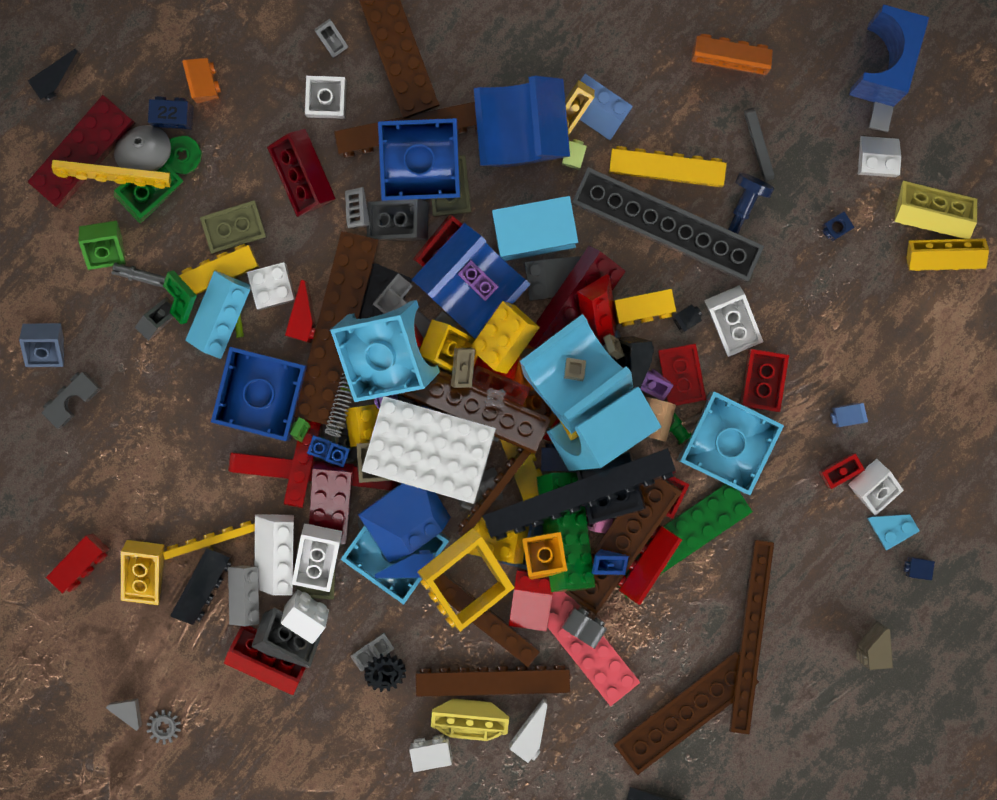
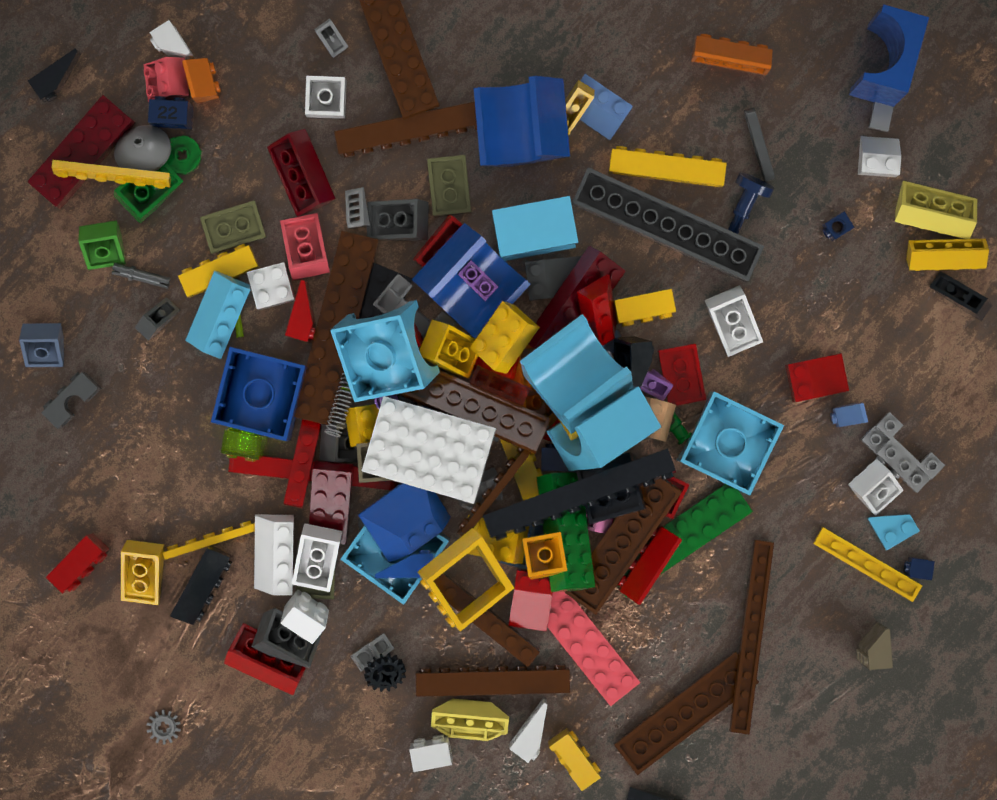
light grey slope [106,698,142,731] -> none
green plate [163,270,197,325] -> none
light grey brick [228,565,259,626] -> none
bright green plate [290,417,311,442] -> none
blue slope [307,435,350,467] -> none
blue piece [378,118,461,201] -> none
dark tan plate [451,348,475,388] -> none
clear plate [485,388,506,409] -> none
dark grey brick [561,607,607,649] -> none
yellowish green brick [562,139,587,170] -> none
dark tan plate [564,358,586,381] -> none
blue slope [592,549,629,575] -> none
dark tan plate [603,334,624,359] -> none
black slope [671,304,703,333] -> none
red brick [740,349,789,412] -> none
red brick [819,453,865,489] -> none
none -> coral slope [143,57,189,102]
none -> white slope [149,20,195,60]
none -> clear neon green slope [221,427,268,462]
none -> coral slope [280,213,330,281]
none -> yellow wedge [548,728,601,791]
none -> red slope [785,353,849,402]
none -> yellow plate [813,527,922,602]
none -> light grey bracket [860,412,945,493]
none -> black slope [930,271,992,321]

